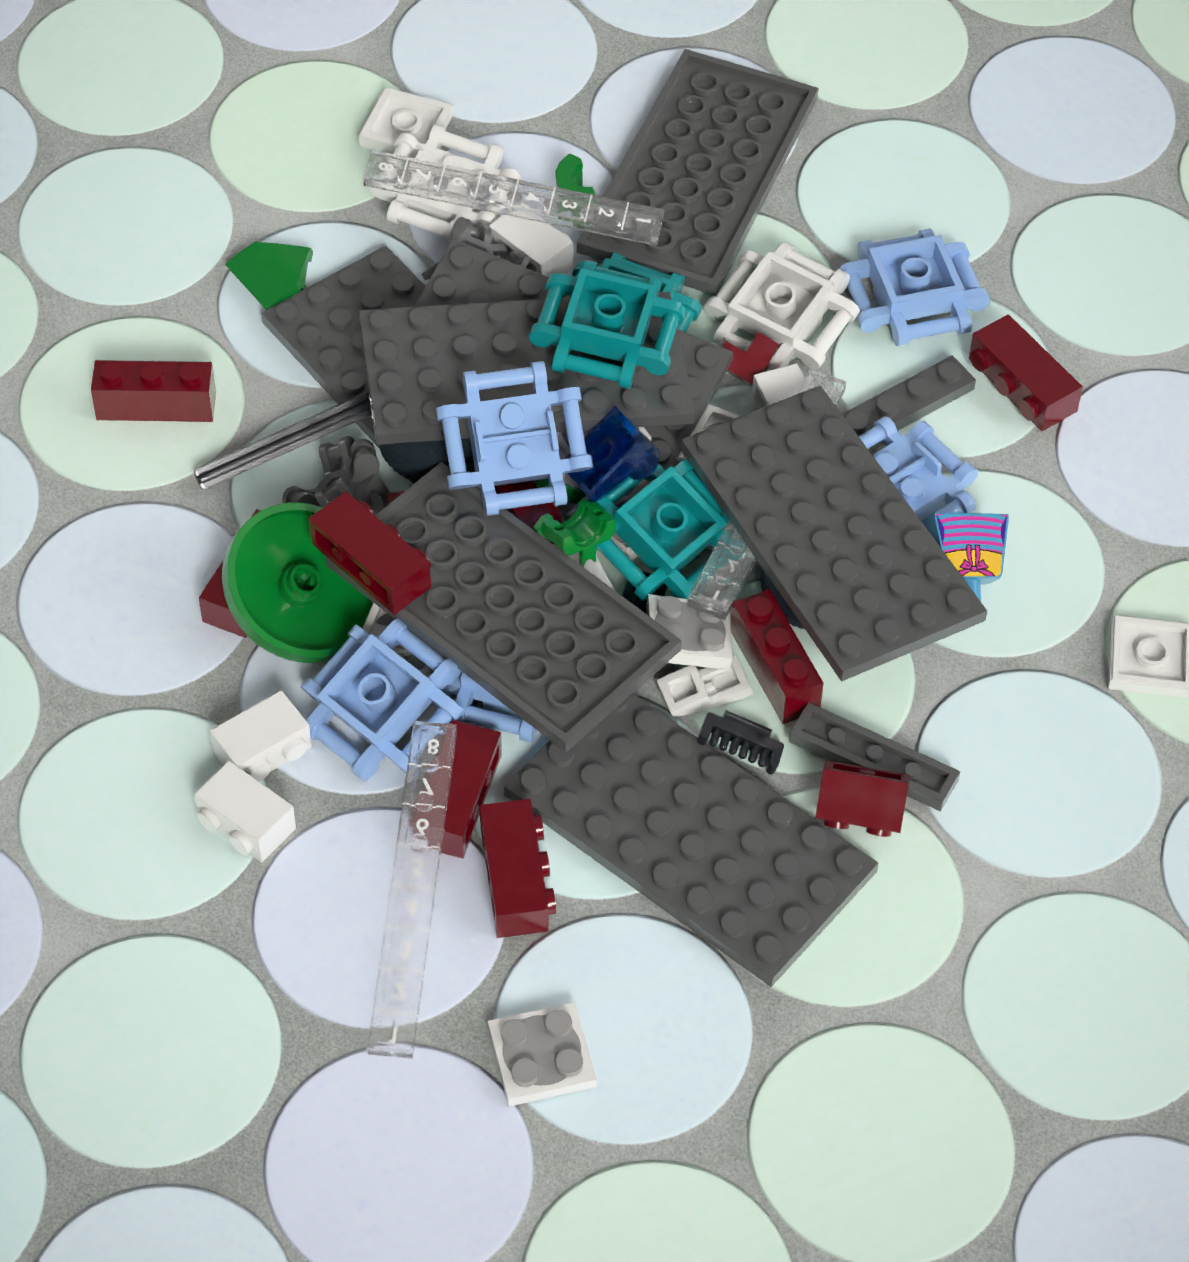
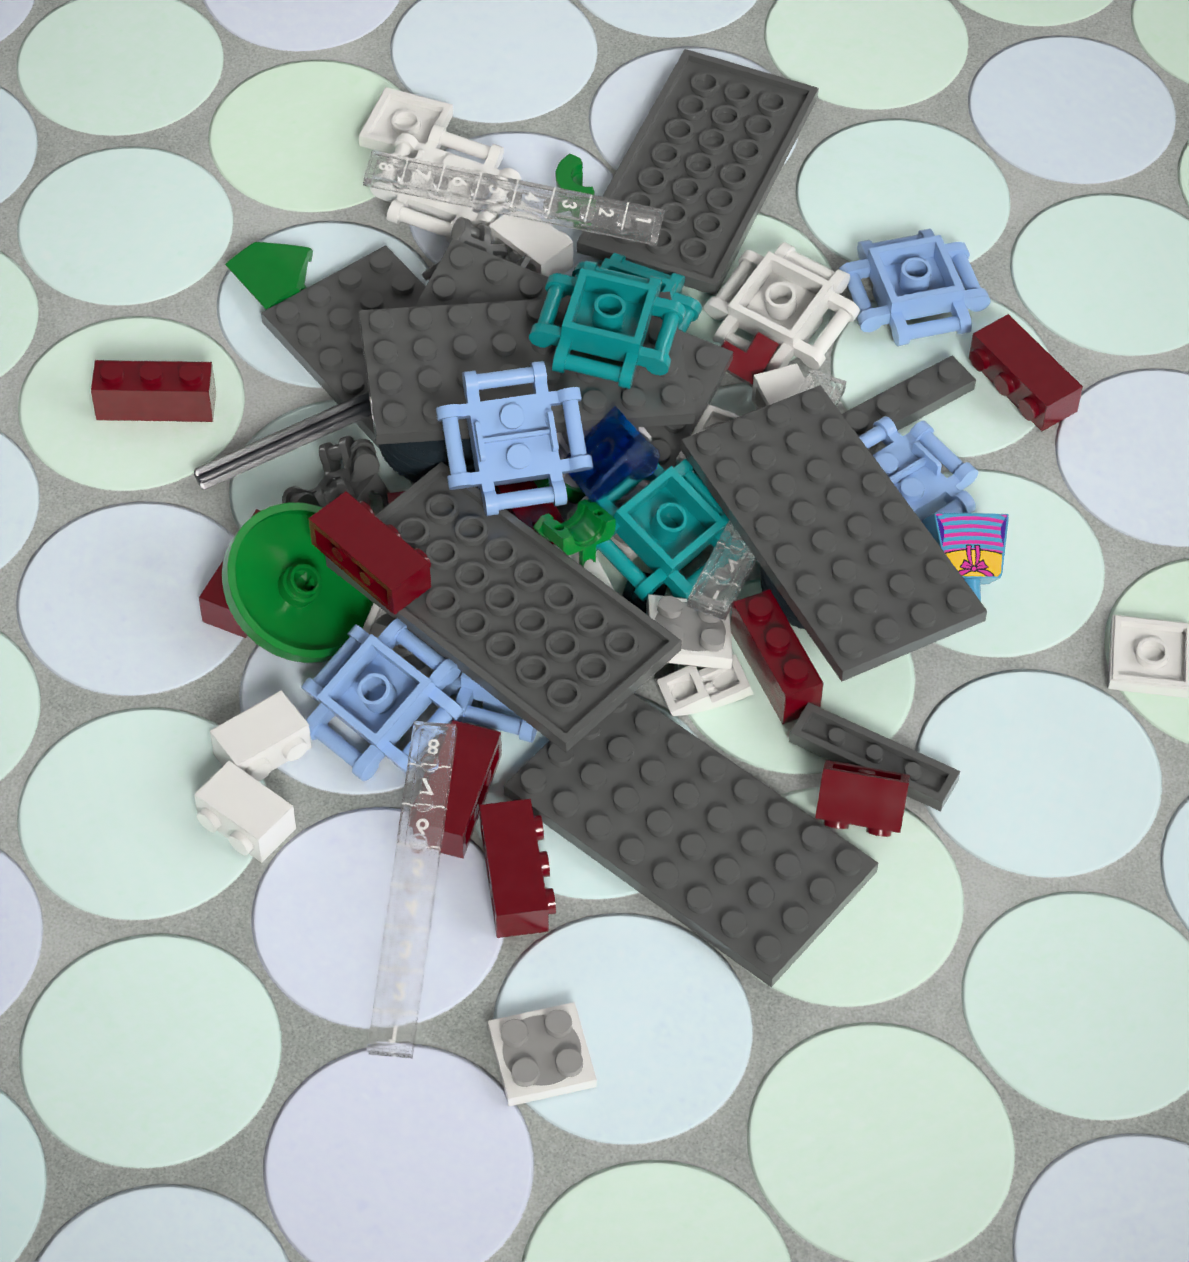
black piece [697,710,784,775] -> none

